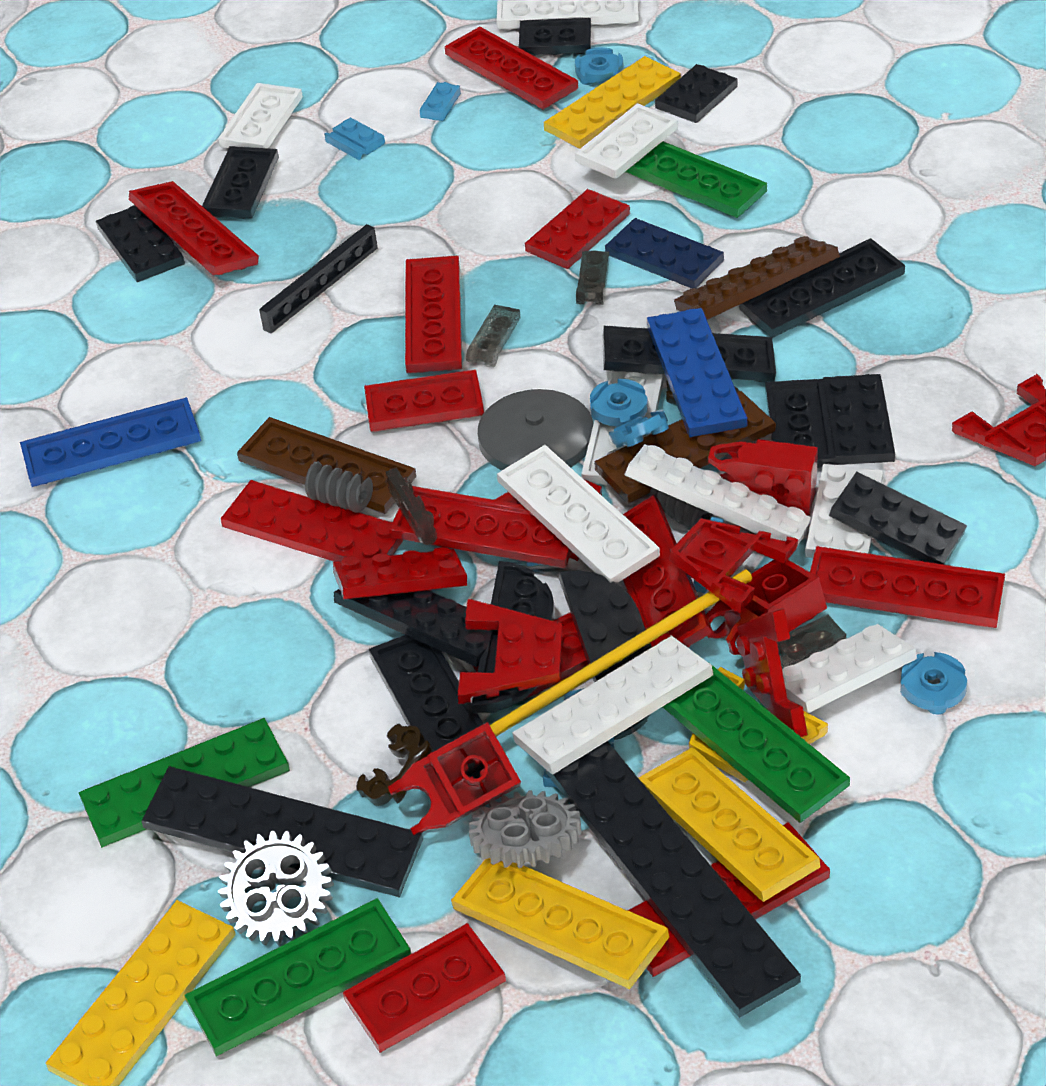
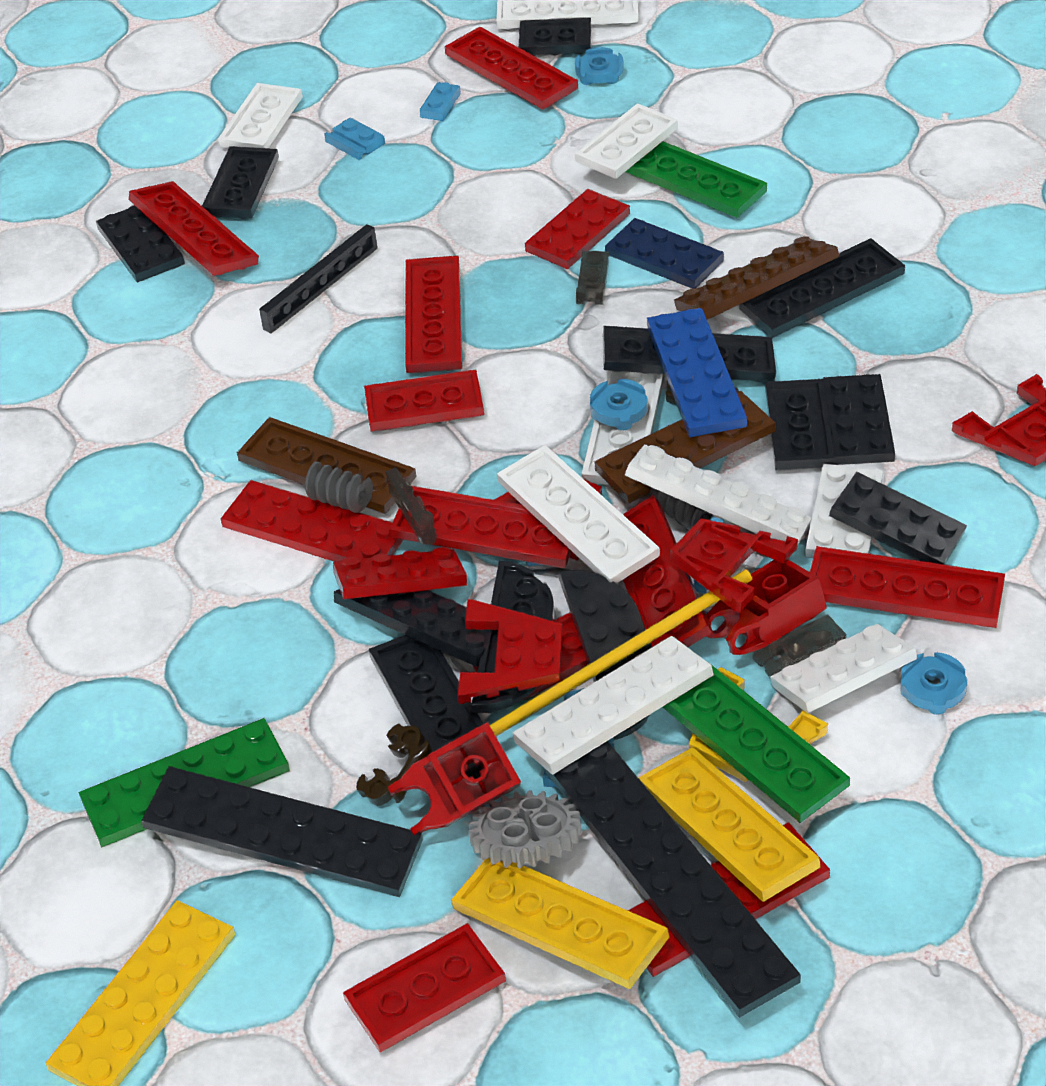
blue plate [20,397,201,487] -> none
green plate [184,898,411,1057] -> none
gear [218,831,334,945] -> none
clear smoke plate [466,304,521,367] -> none
dark grey dish [477,389,593,470] -> none
yellow plate [544,56,681,149] -> none
dark azure plate [609,410,669,448] -> none
black plate [655,64,738,123] -> none
red brick [708,439,818,516] -> none
red wing [736,608,808,737] -> none

